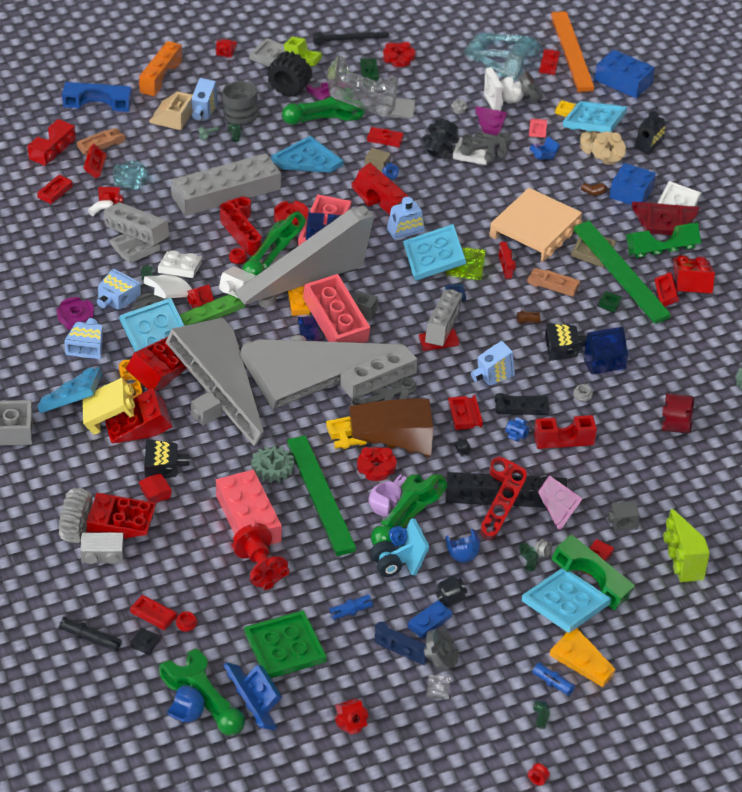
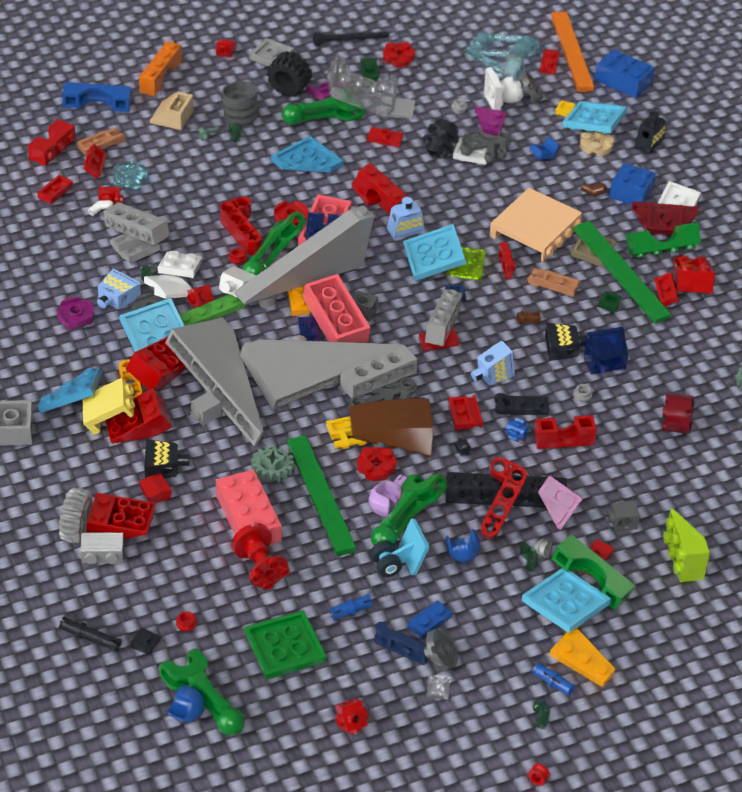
light blue torso [65,318,103,359] -> none
red plate [130,595,177,631] -> none
light grey brick [171,153,281,216] -> none
light blue torso [191,78,218,120] -> none
blue bracket [224,662,282,731] -> none
lime brick [284,37,322,66] -> none
dark tan panel [365,148,391,172] -> none
blue plate [382,163,399,179] -> none
blue plate [389,526,407,546] -> none
black head [435,576,468,607] -> none
coral tile [529,118,547,138] -> none
tan plate [592,132,626,165] -> none

